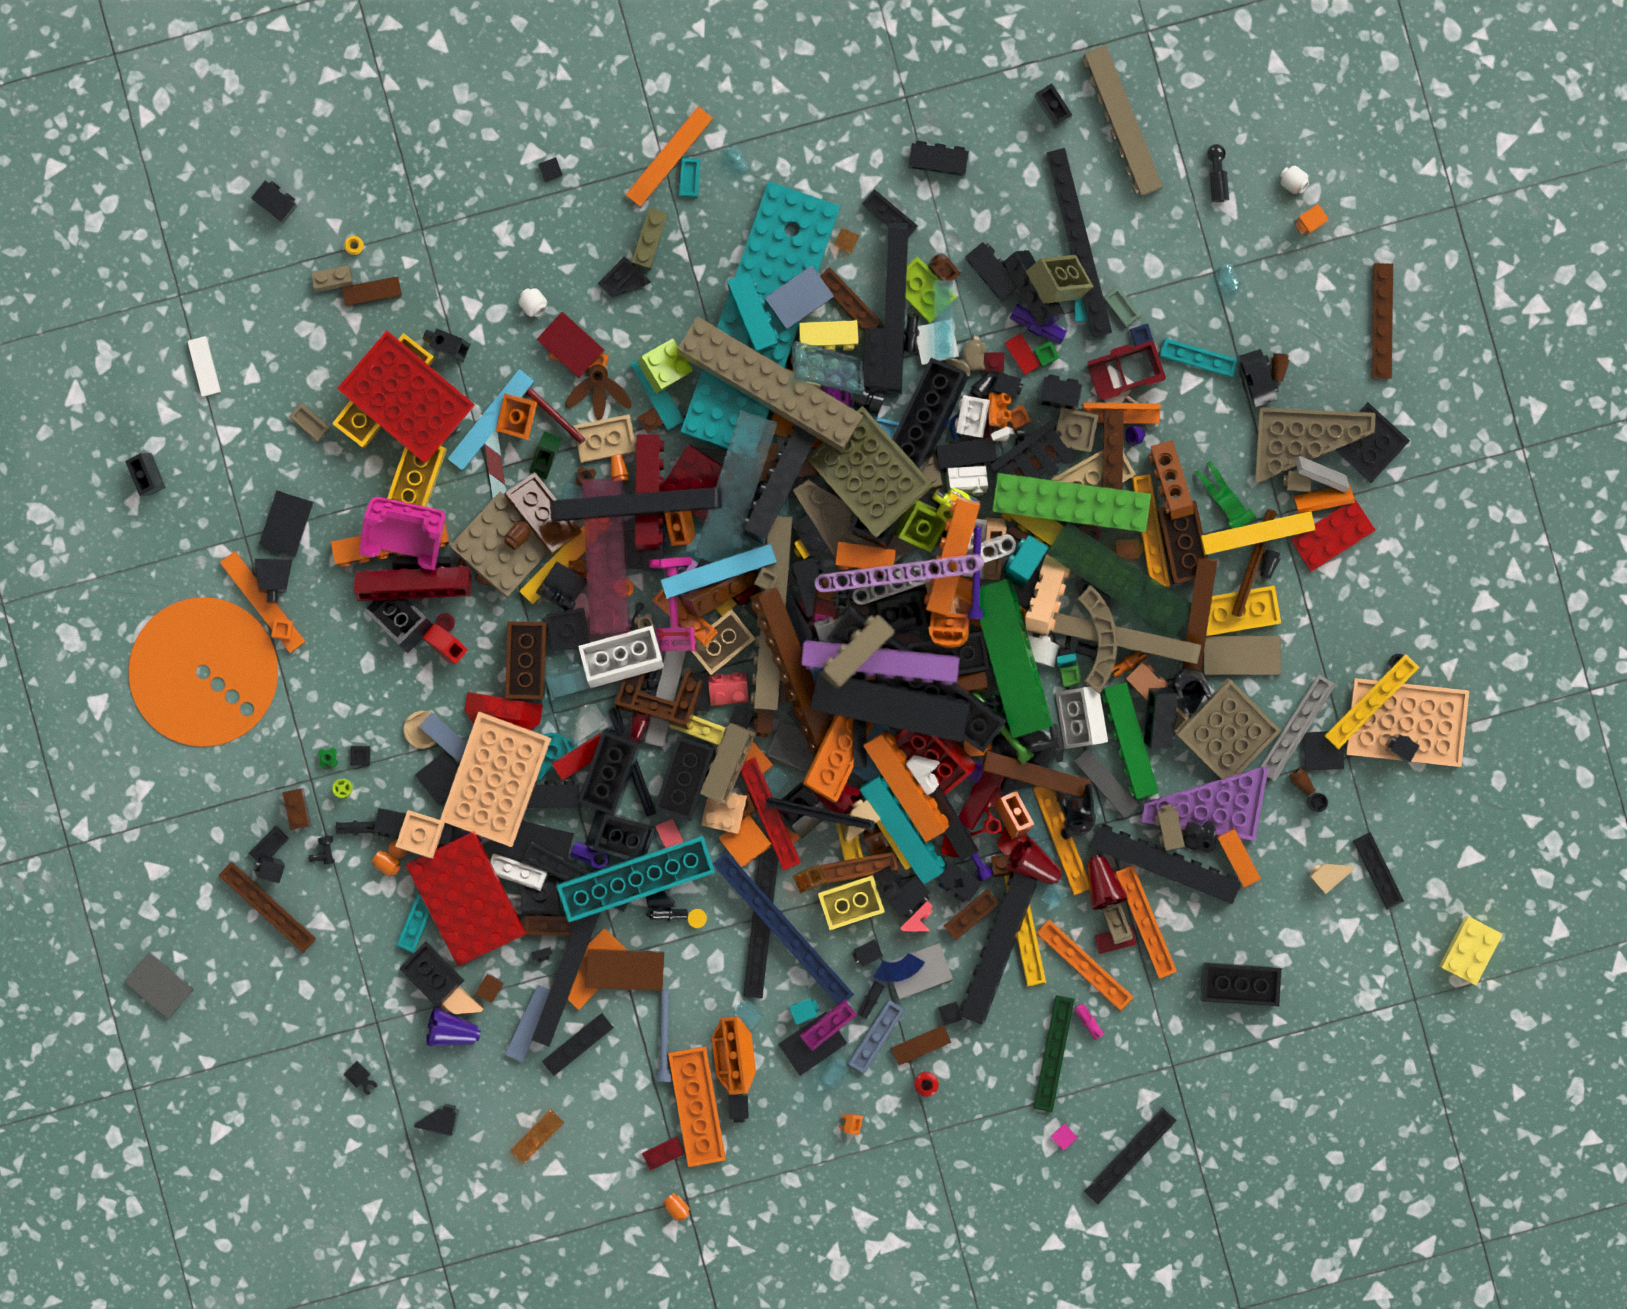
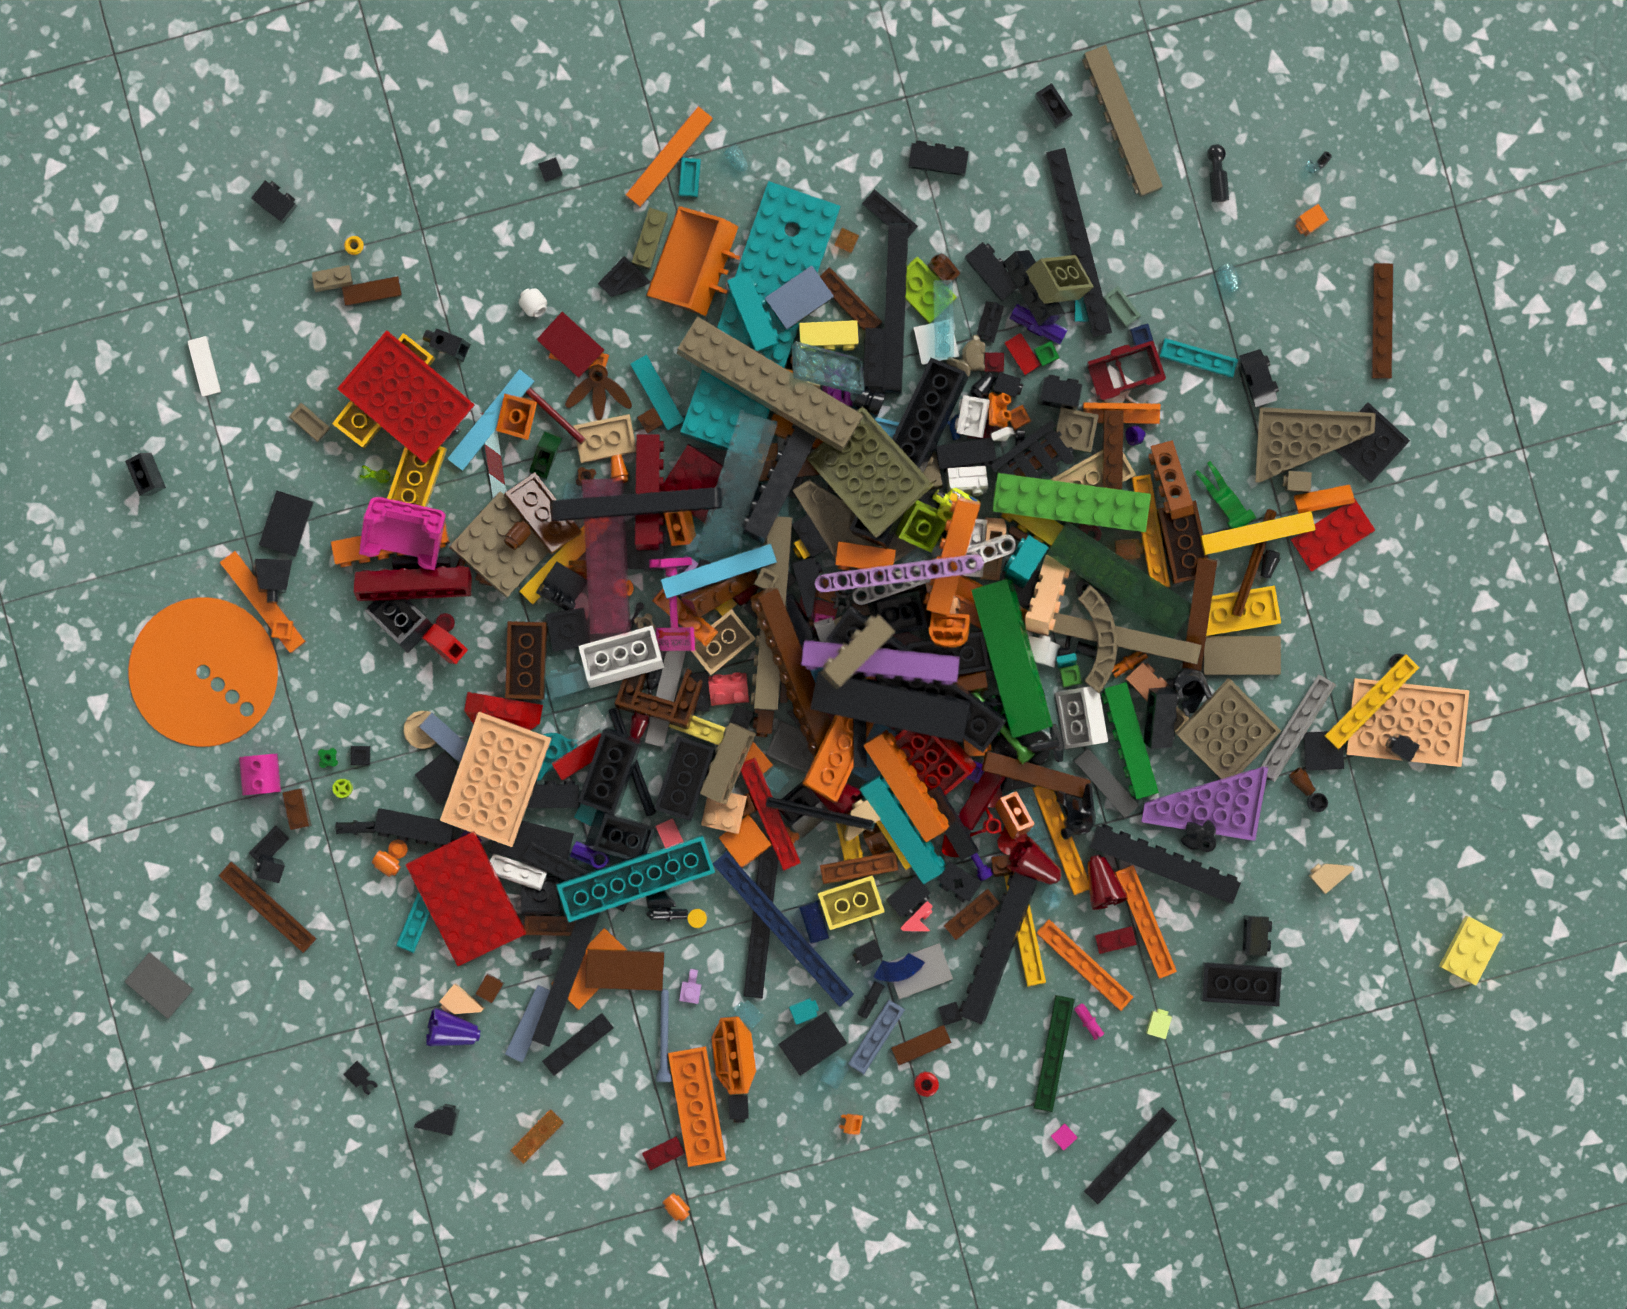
black piece [309,836,335,865] -> none
light nougat plate [395,810,445,859] -> none
black tile [399,941,465,1008] -> none
lime brick [636,338,693,394] -> none
clear orange brick [793,864,827,894] -> none
magenta tile [799,999,857,1051] -> none
black brick [874,865,903,901] -> none
black pin [904,312,920,352] -> none
white slope [906,755,940,795] -> none
dark purple piece [968,526,983,619] -> none
dark tan plate [1102,903,1133,944] -> none
dark tan brick [1155,804,1185,851] -> none
orange tile [1217,828,1261,887] -> none
reddish brown cone [1271,353,1290,381] -> none
white head [1280,166,1309,194] -> none
light grey tile [1296,456,1349,492] -> none
black tile [1353,832,1404,910] -> none
none -> dark pink brick [239,754,281,795]
none -> clear neon green arm [359,465,390,484]
none -> teal tile [574,803,597,826]
none -> orange piece [646,206,740,316]
none -> lavender plate [679,969,702,1004]
none -> clear blue brick [799,901,829,944]
none -> black hinge [976,301,1004,343]
none -> yellowish green brick [1146,1009,1172,1039]
none -> black slope [1242,915,1272,956]
none -> arm [1304,151,1332,173]

